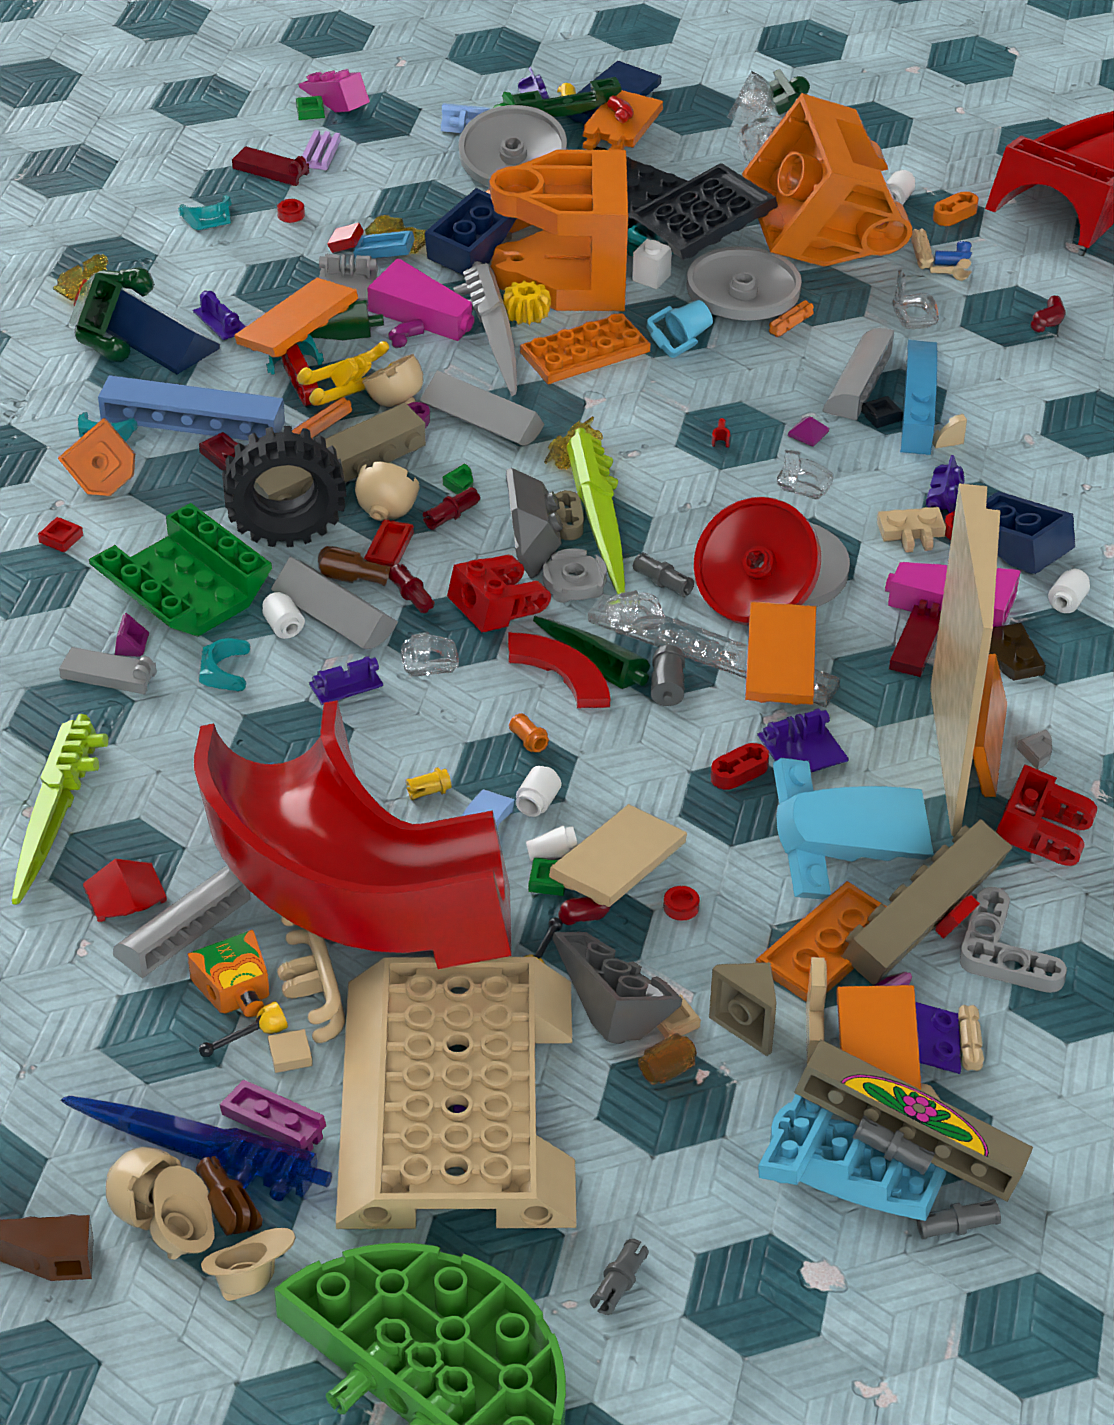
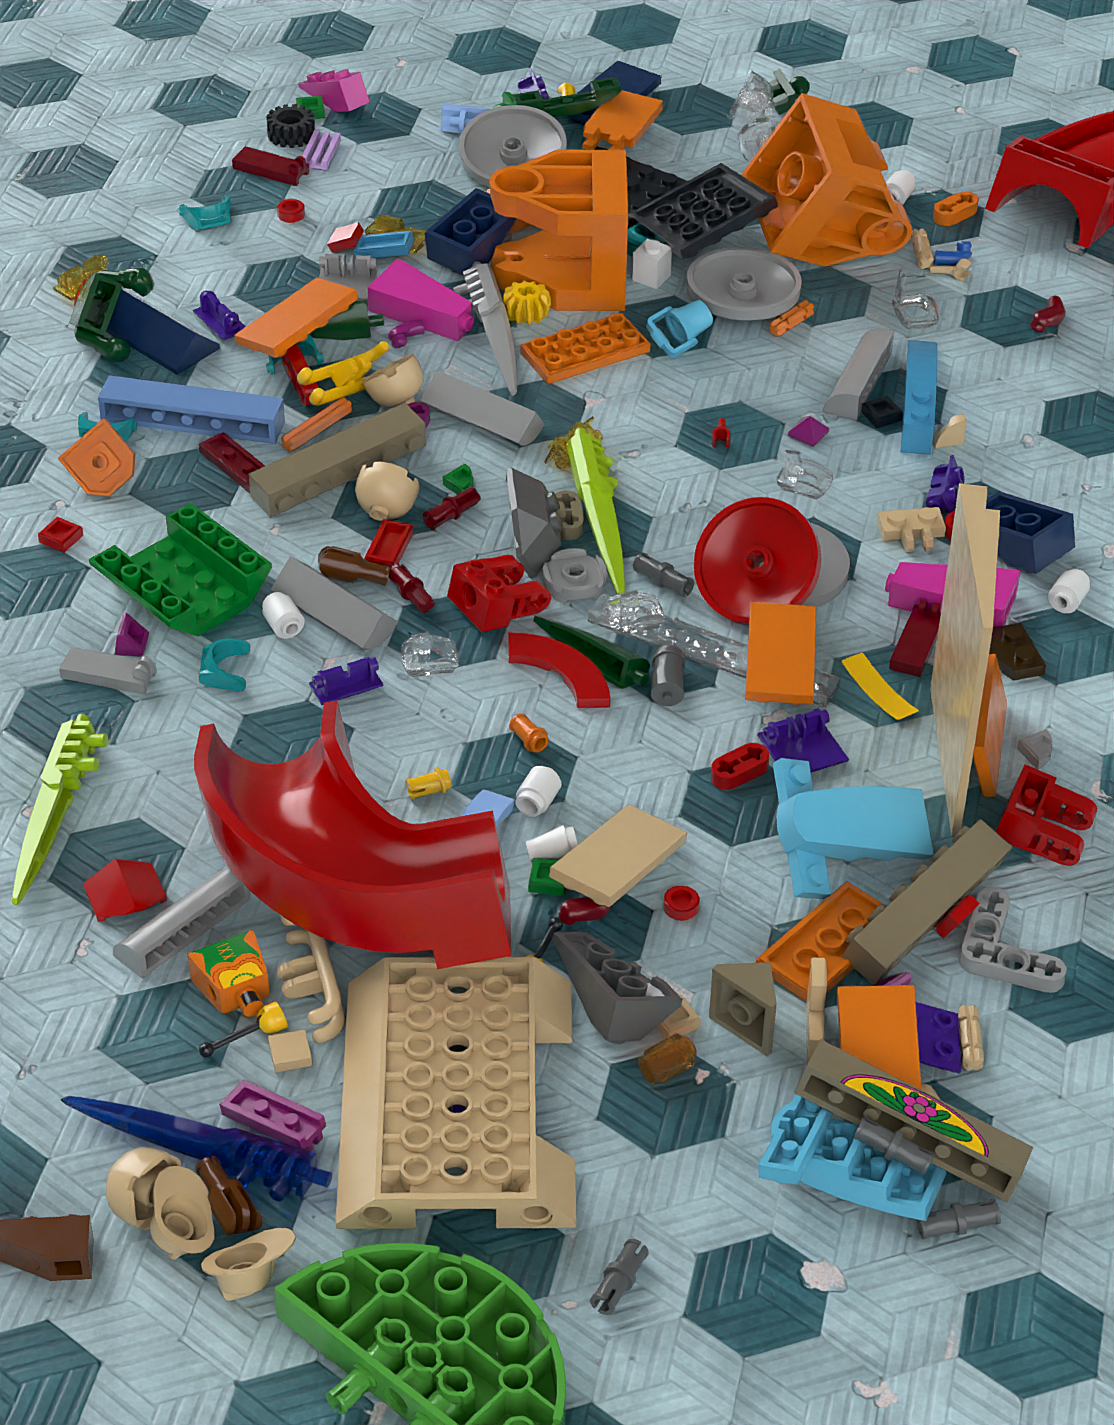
black tyre [222,426,347,547] -> none
red arm [607,96,634,123] -> none
none -> black tyre [266,104,315,148]
none -> yellow sticker [842,652,919,720]

